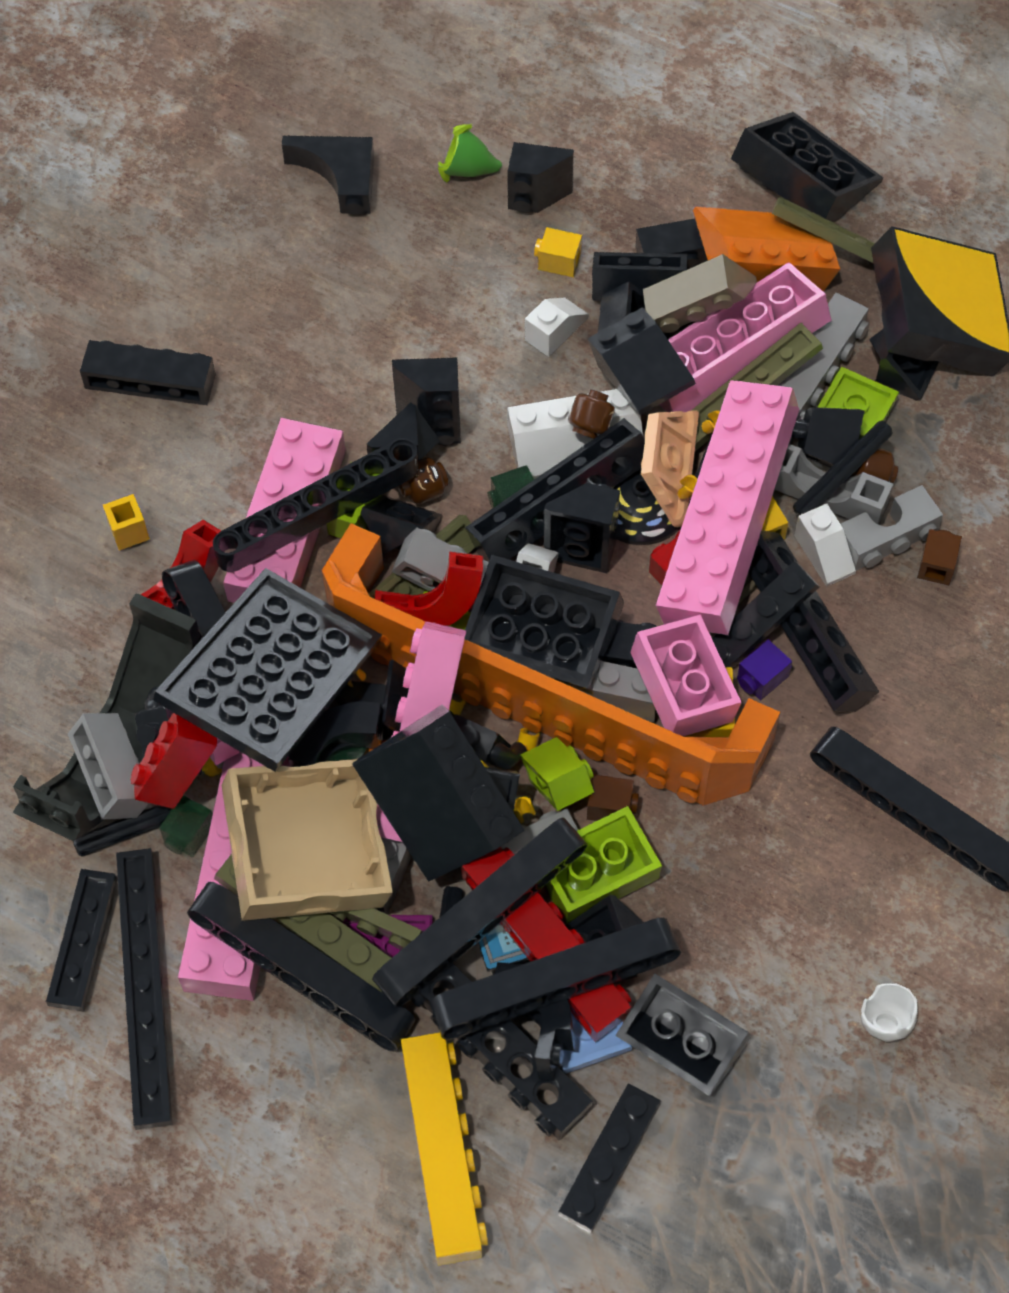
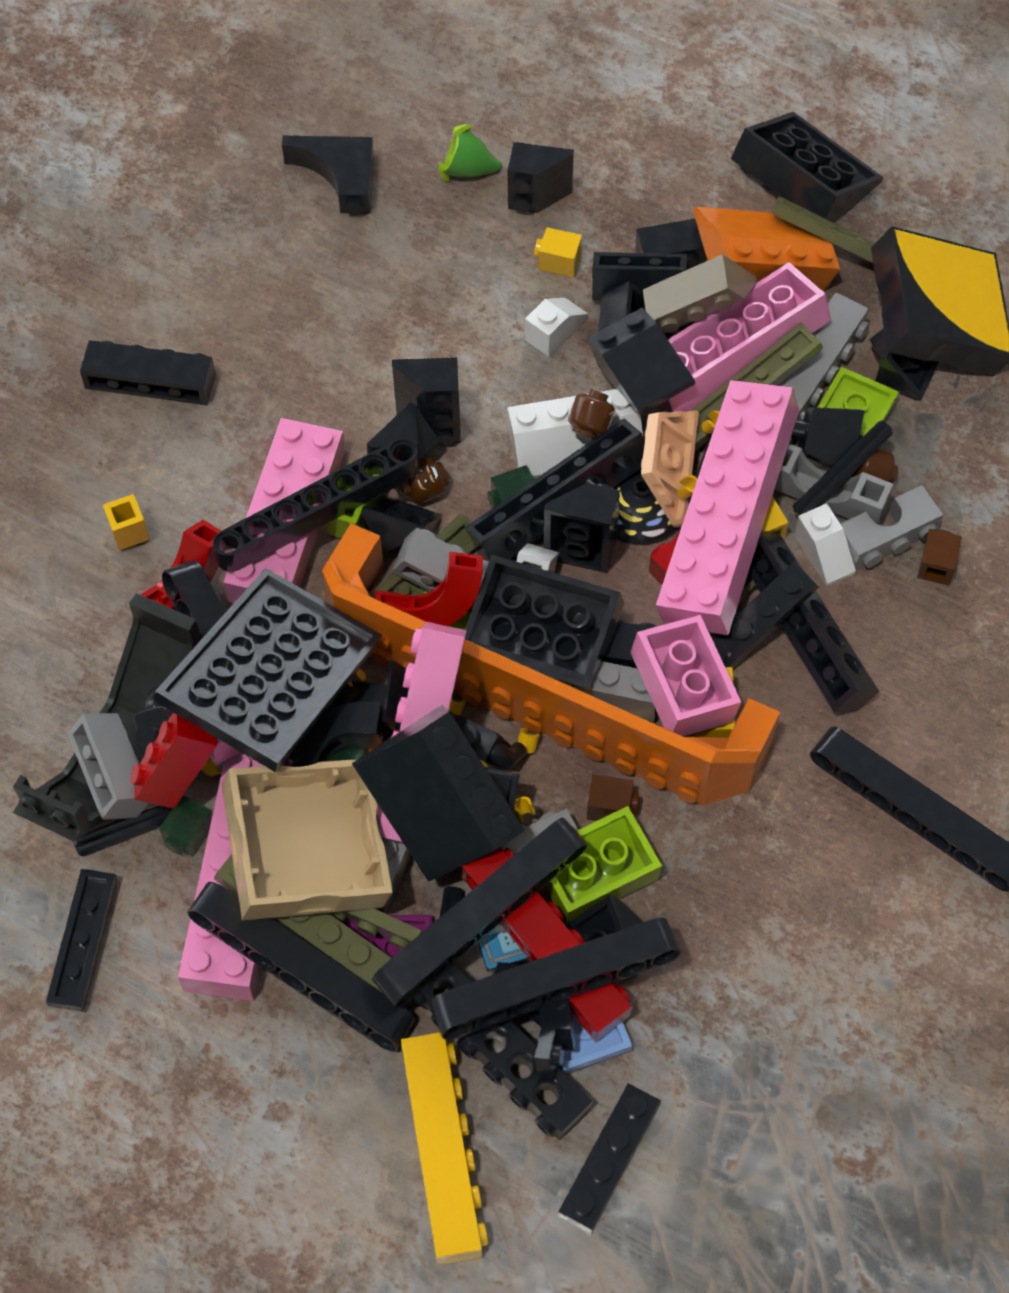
black plate [116,848,173,1130] -> none
lime brick [521,737,594,811] -> none
black slope [615,973,750,1096] -> none
dark purple brick [737,639,792,701] -> none
white hair [861,983,918,1042] -> none

